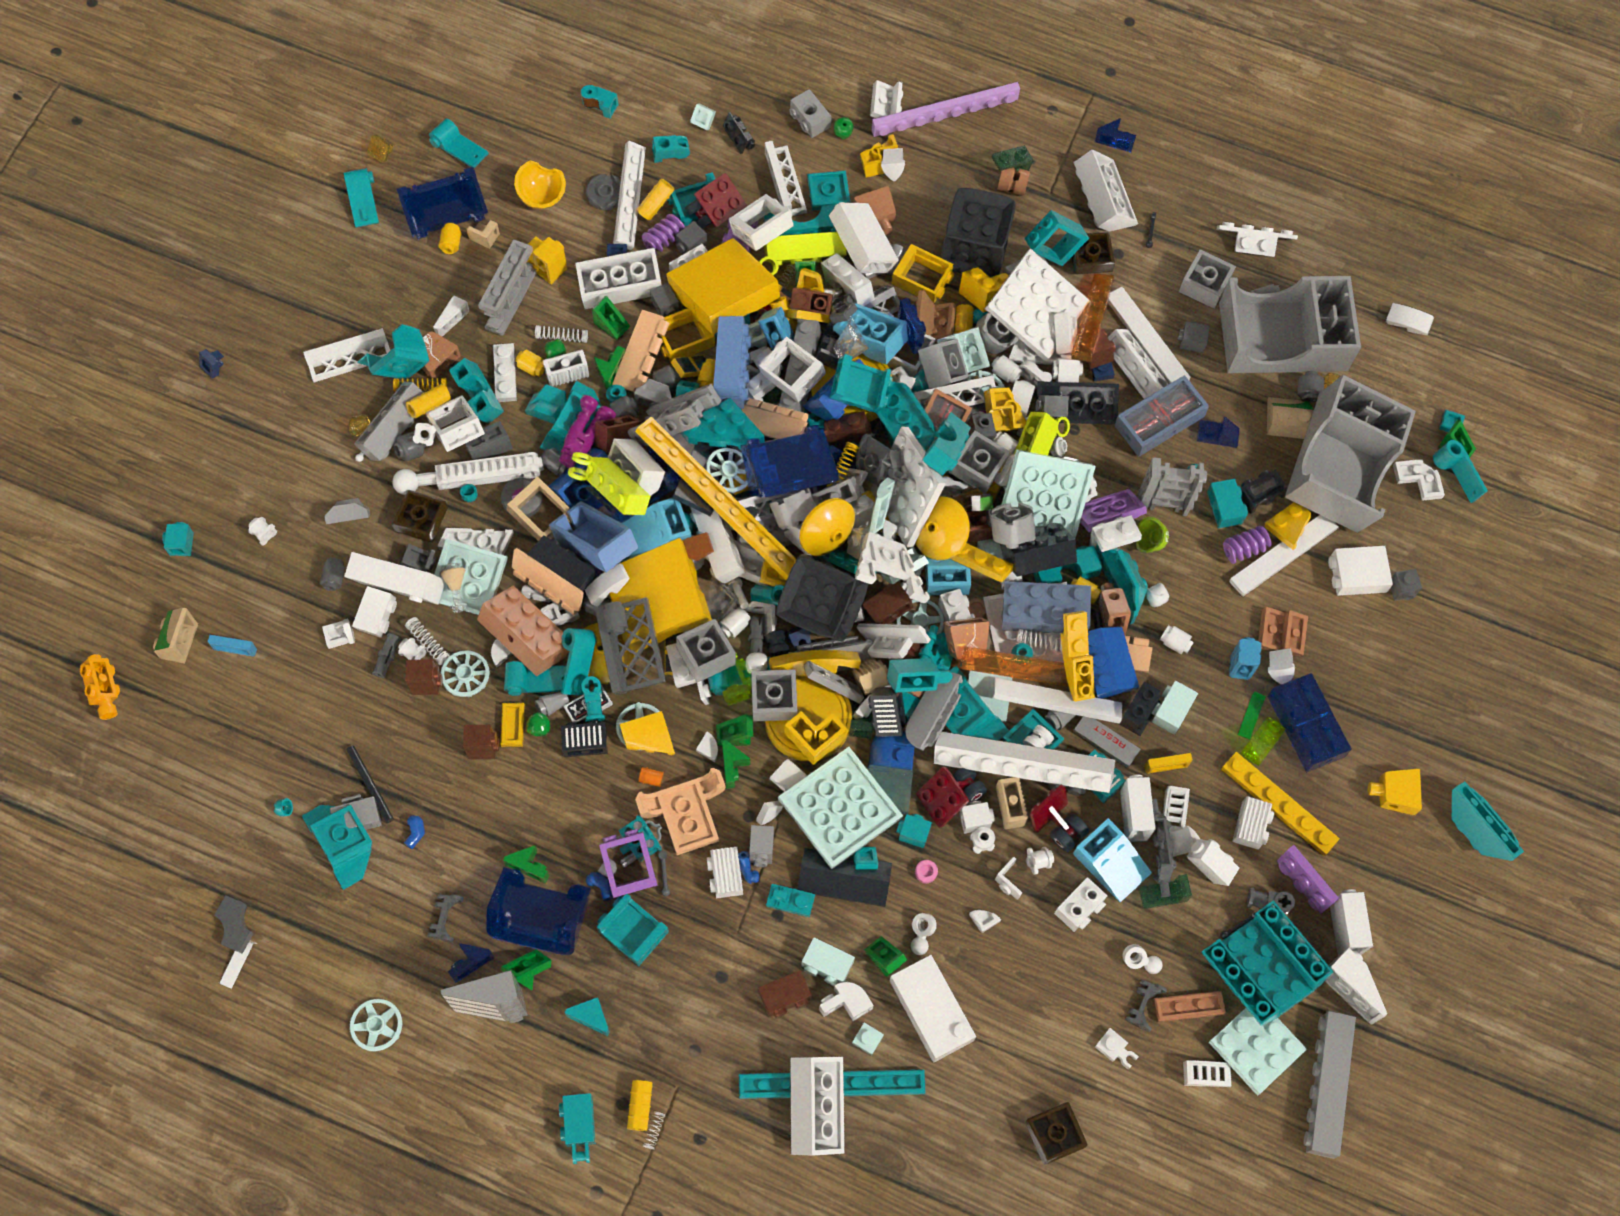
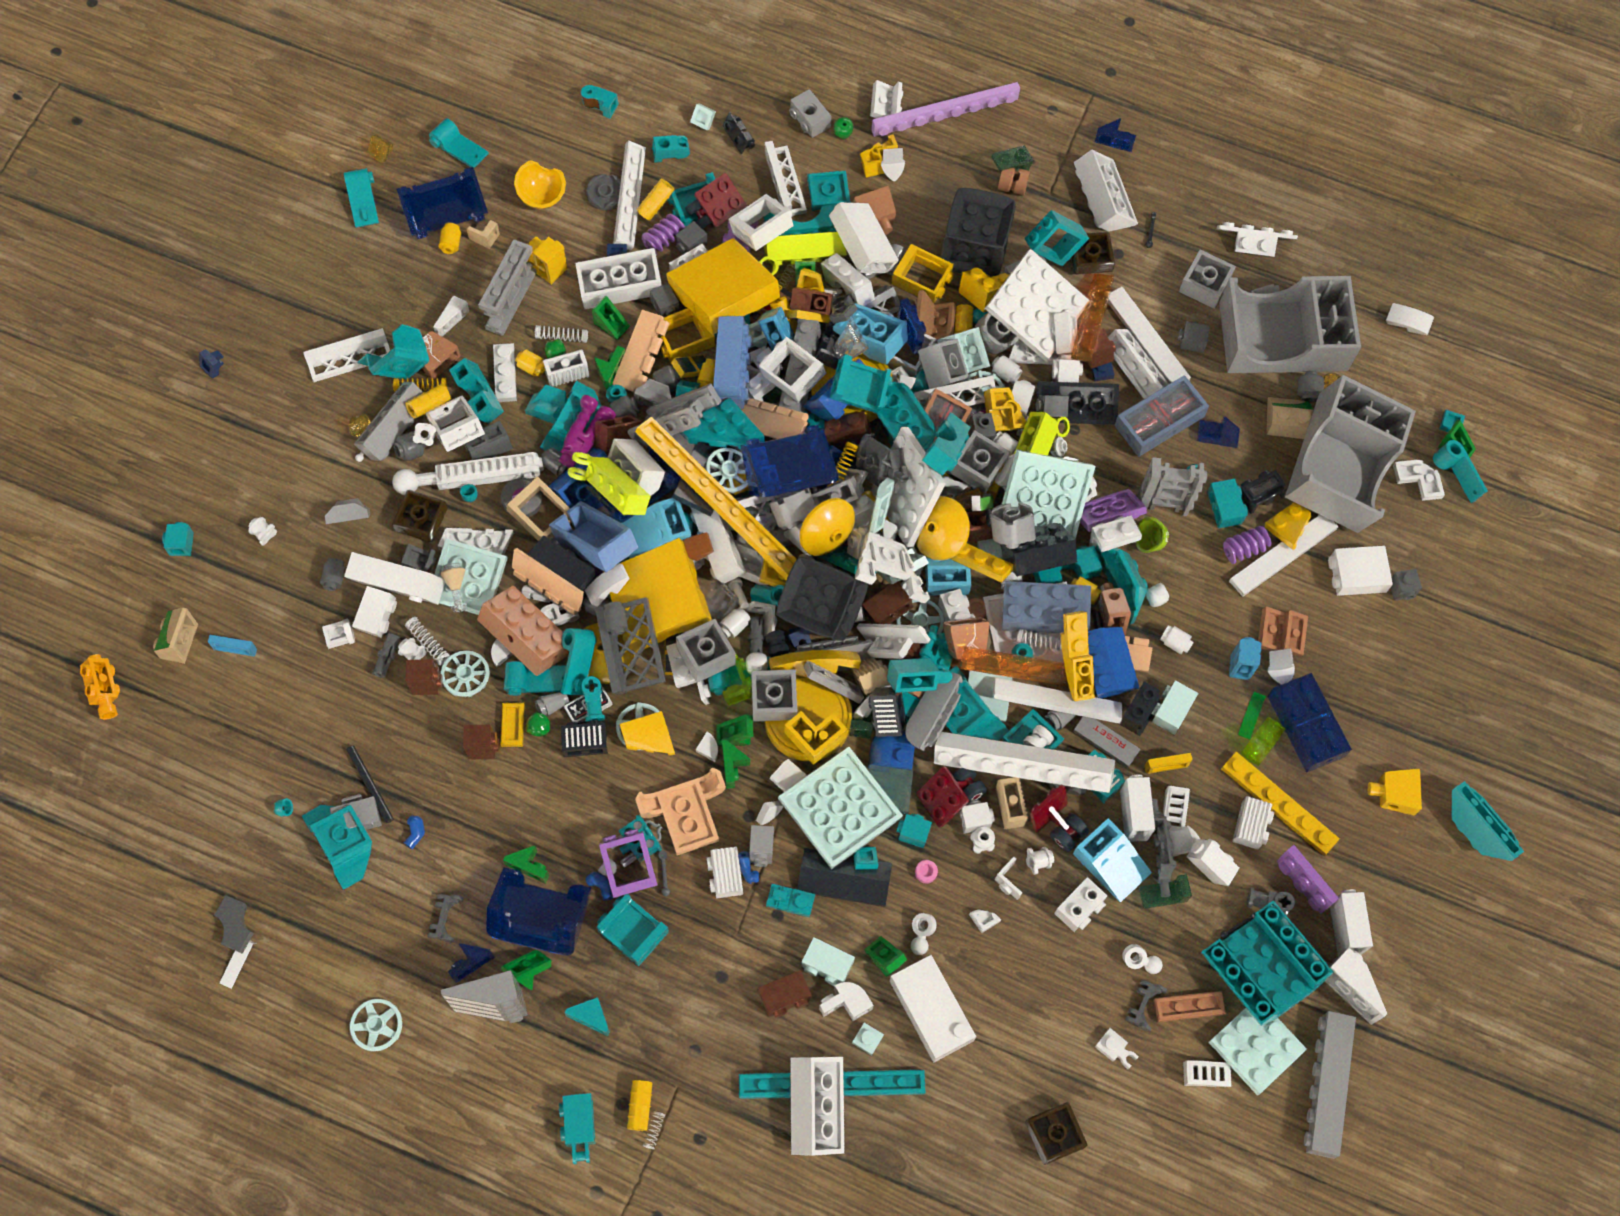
orange piece [639,767,664,787] -> none
white plate [1019,360,1052,389] -> none

